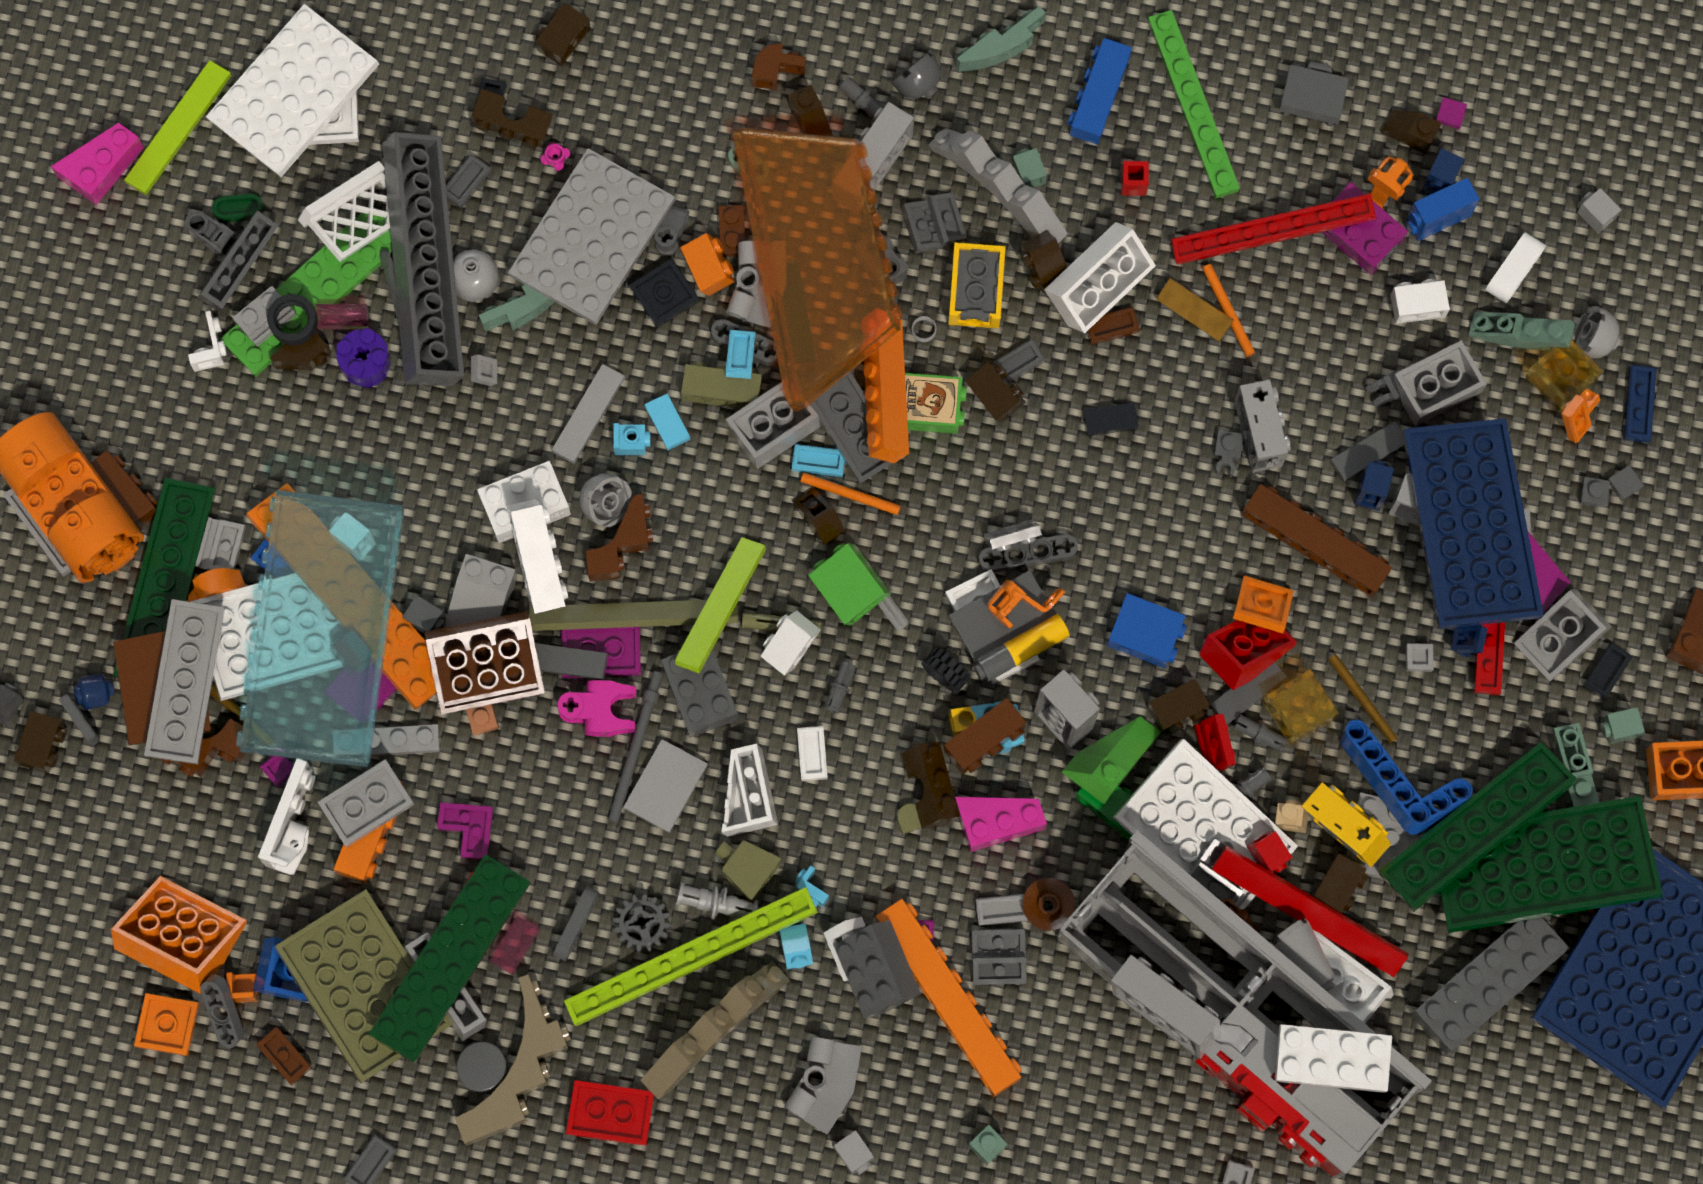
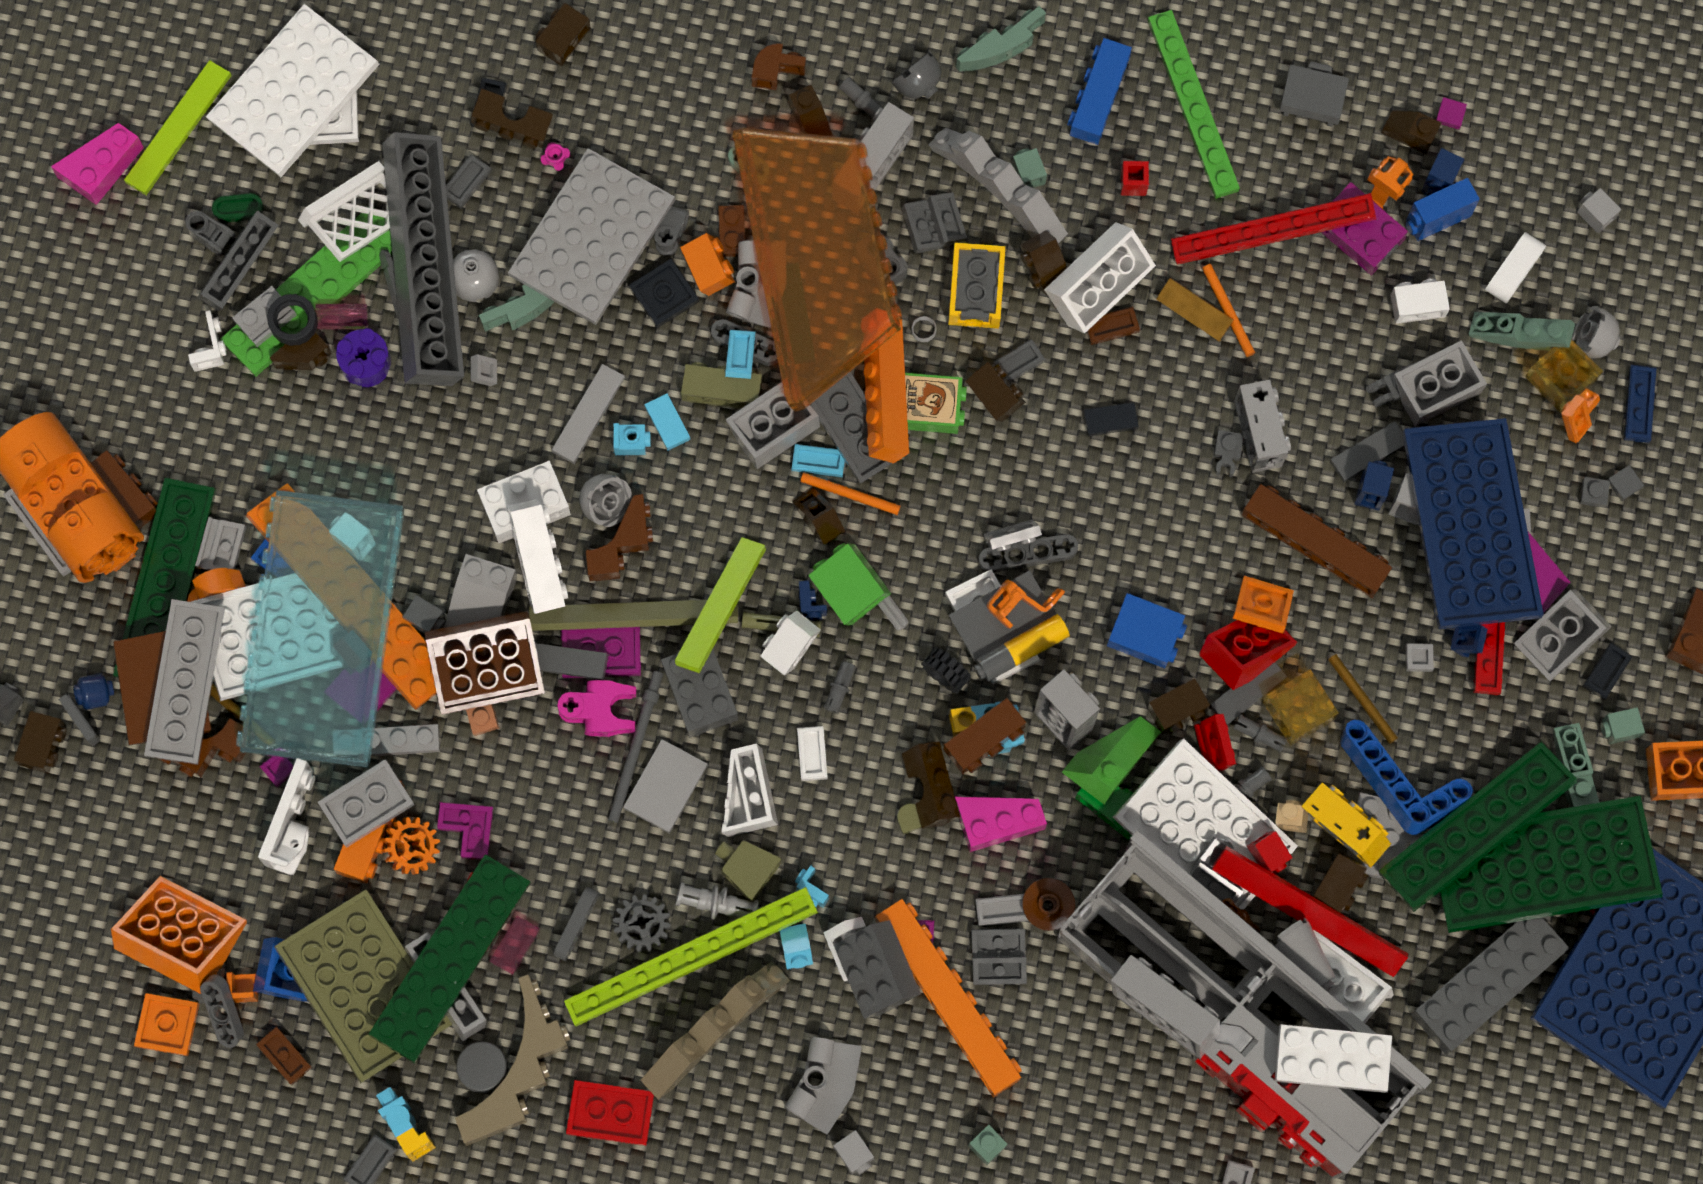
none -> hips [376,1087,436,1162]
none -> orange gear [382,817,440,875]
none -> dark blue bracket [798,581,827,621]

